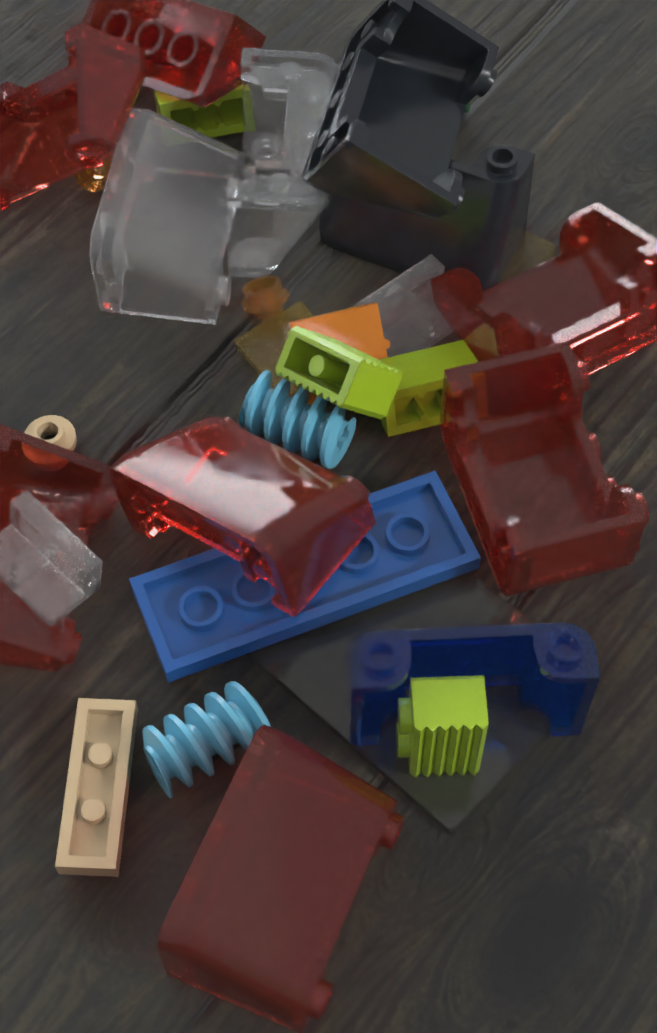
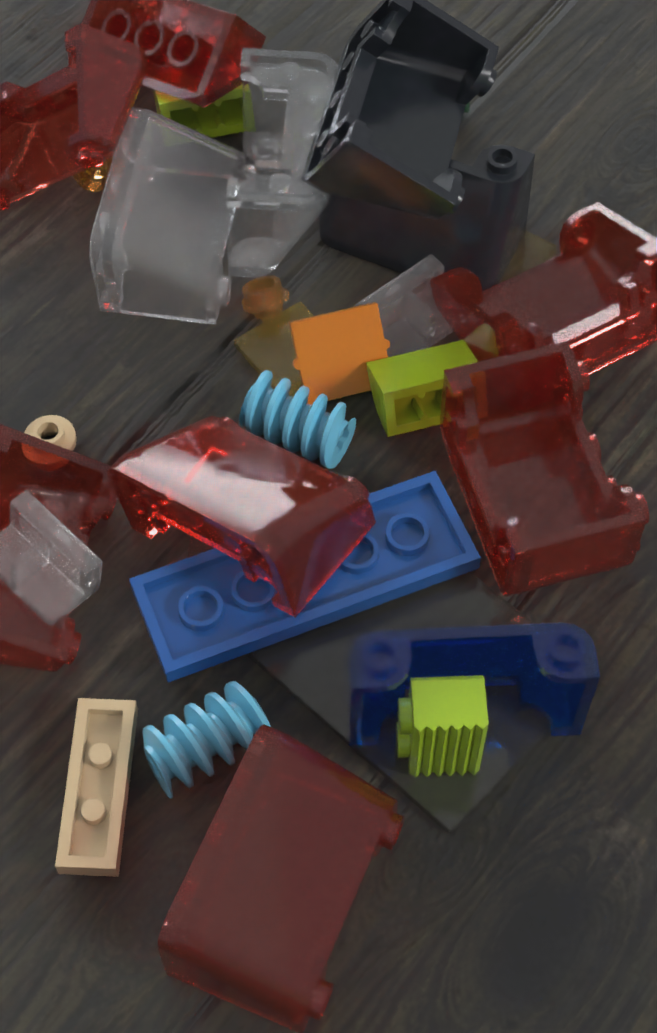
lime brick [275,325,403,419] -> none

